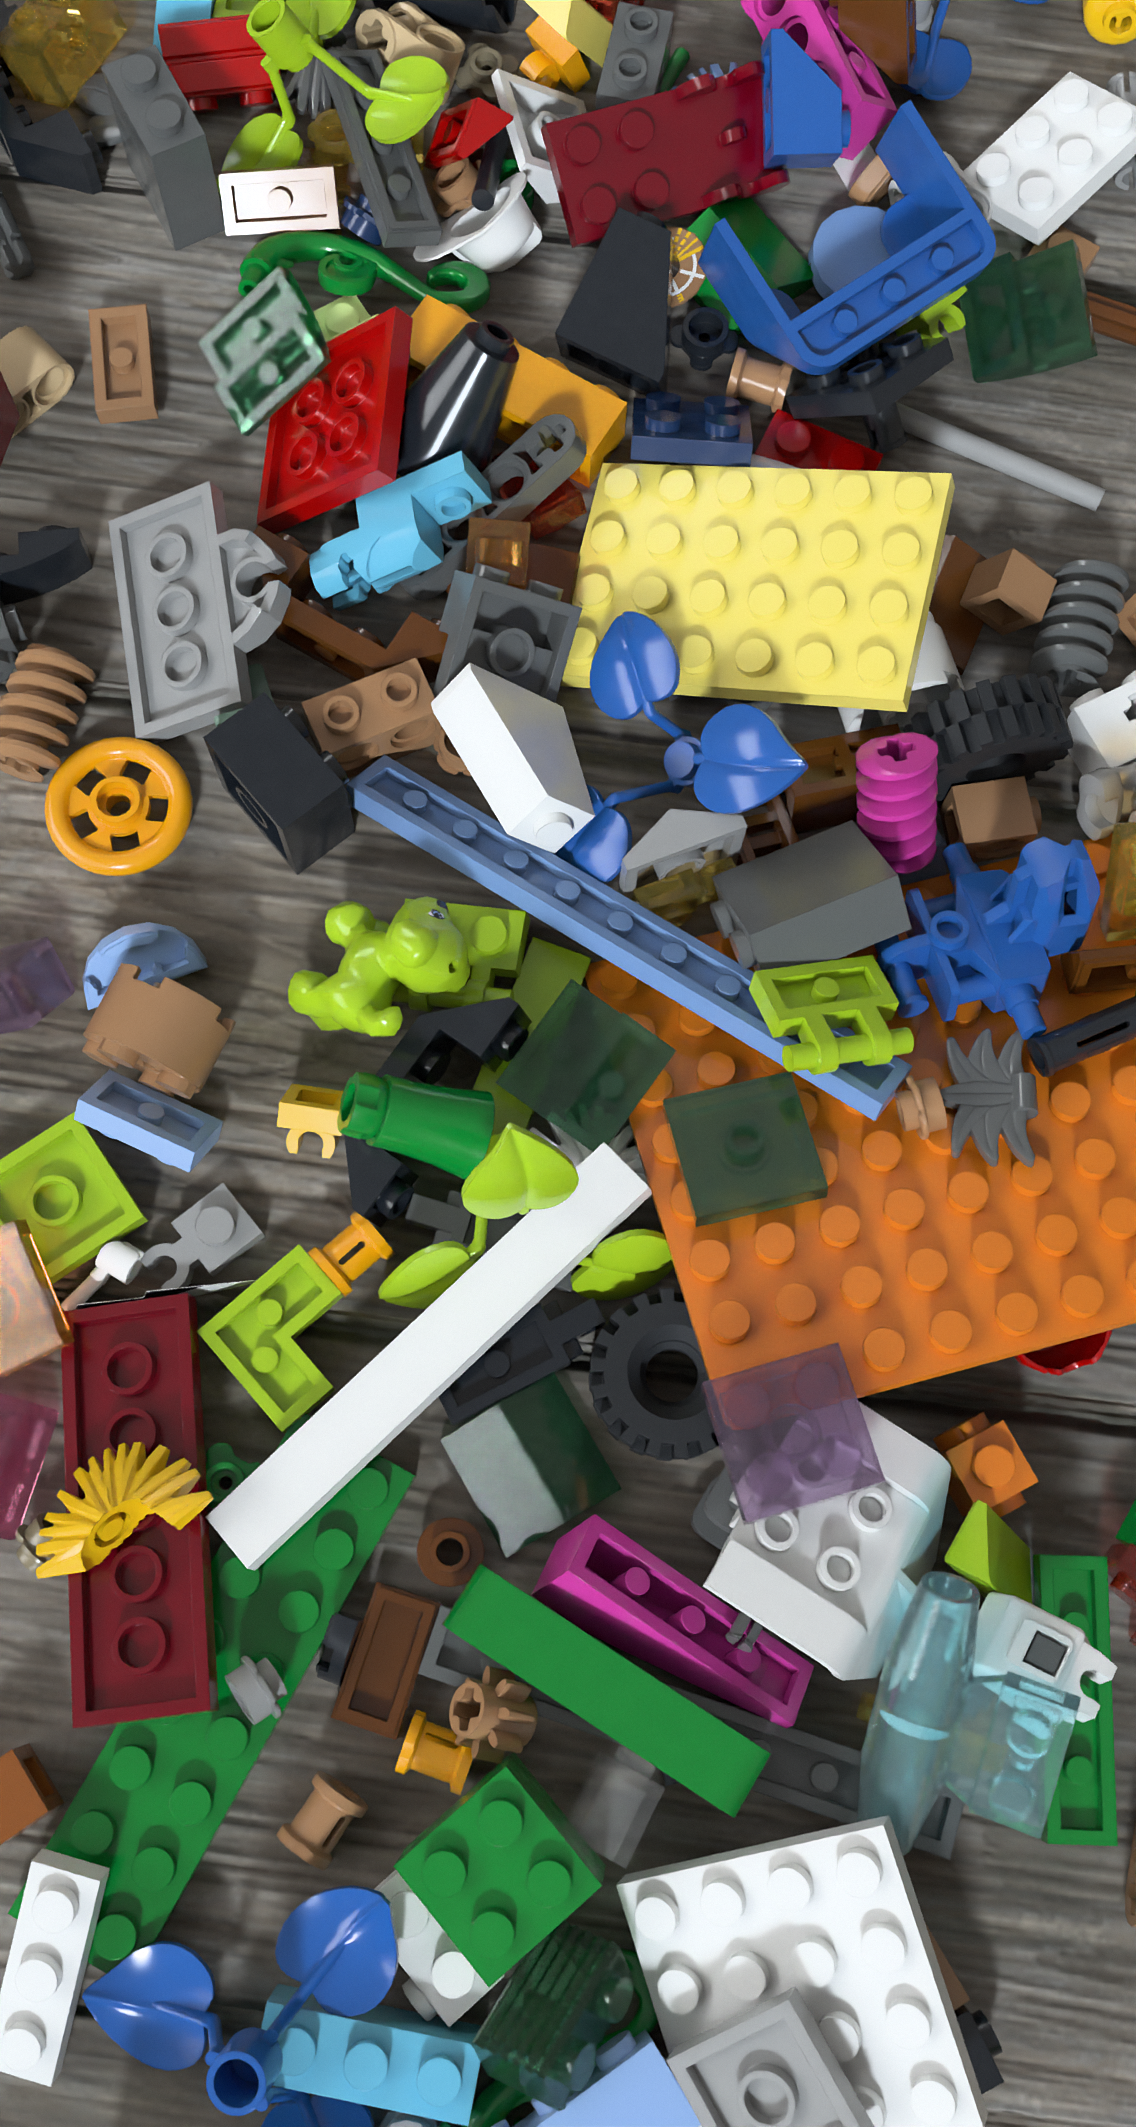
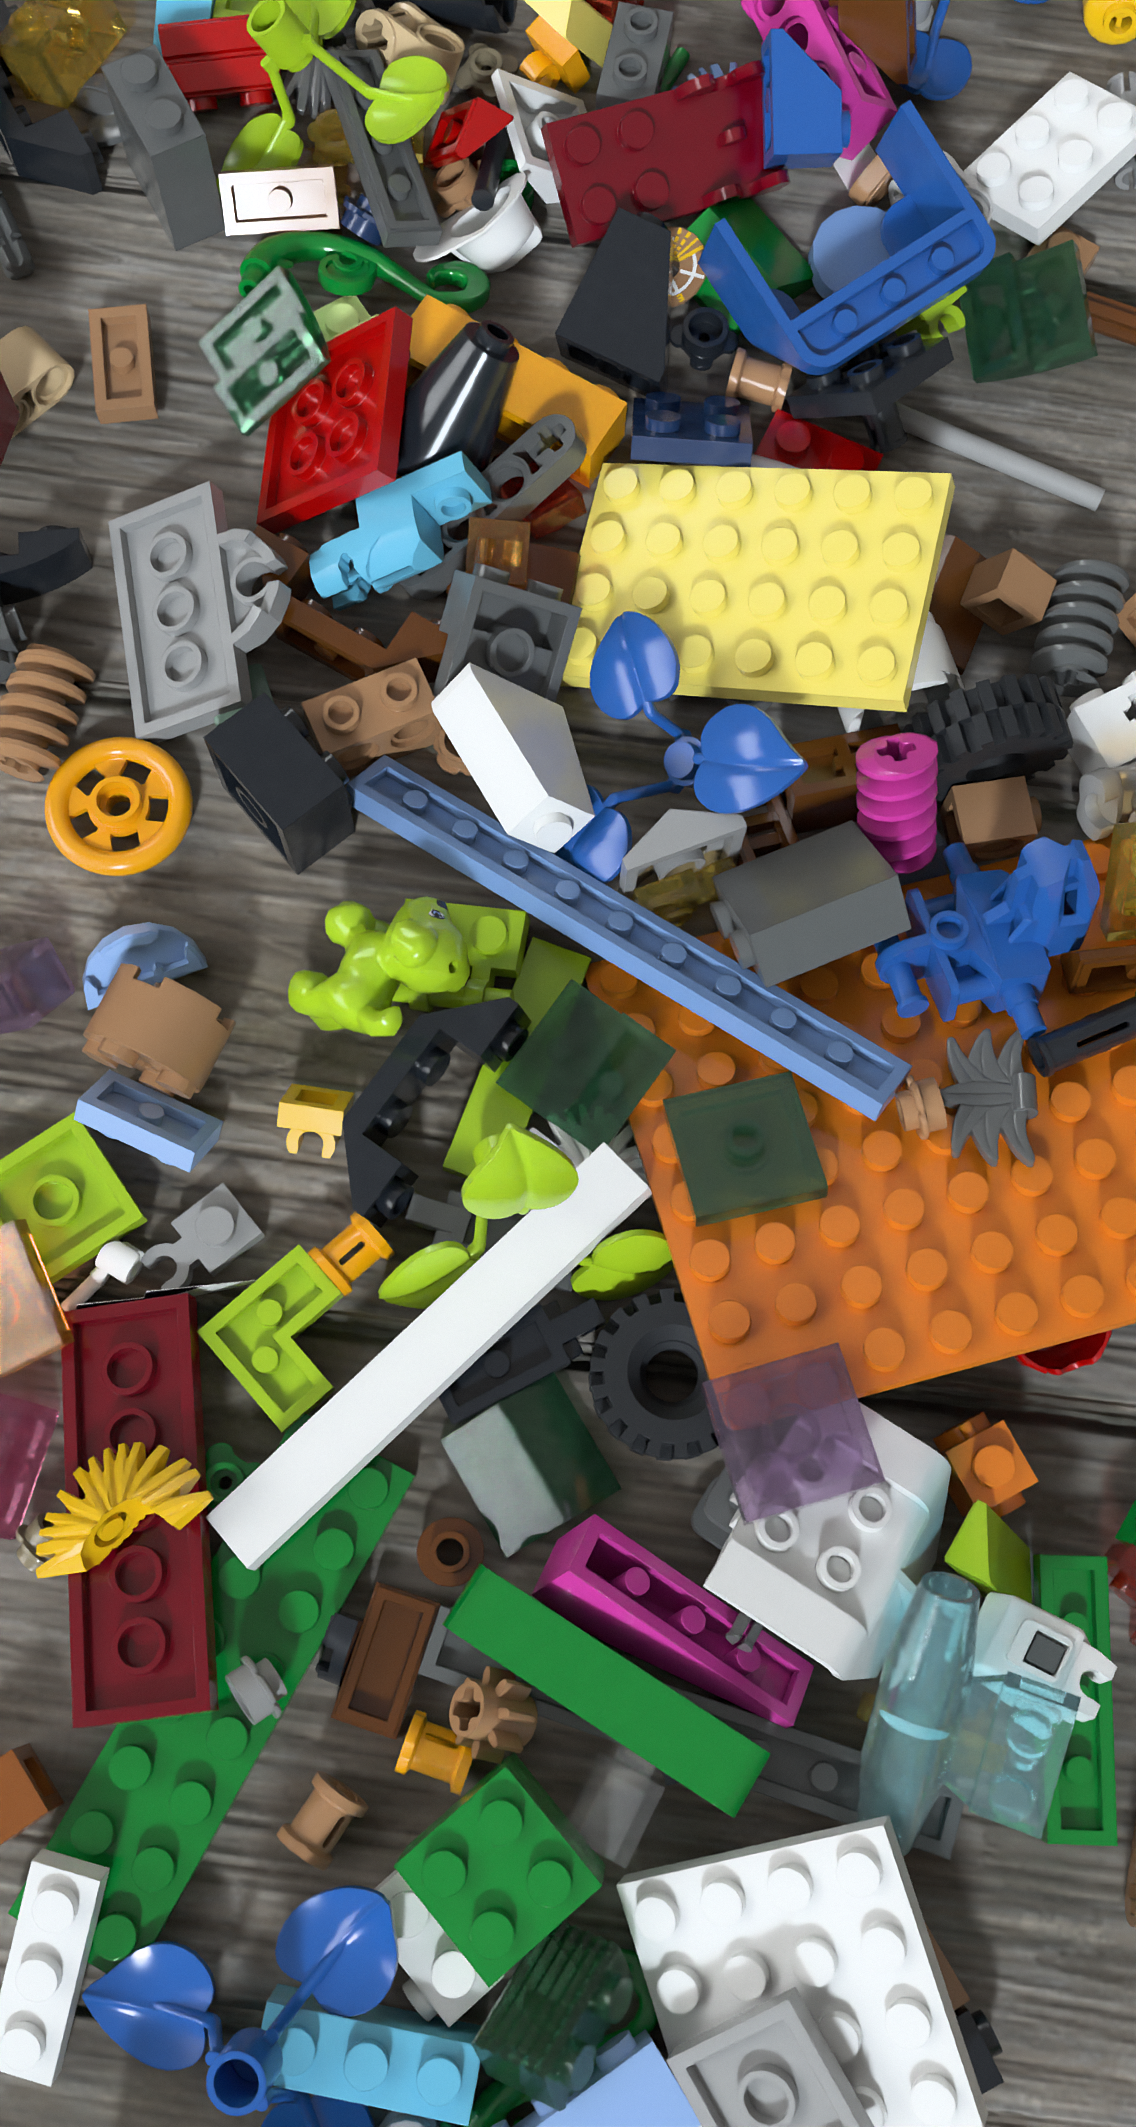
green plant [337,1072,495,1180] -> none
lime plate [749,955,914,1075] -> none

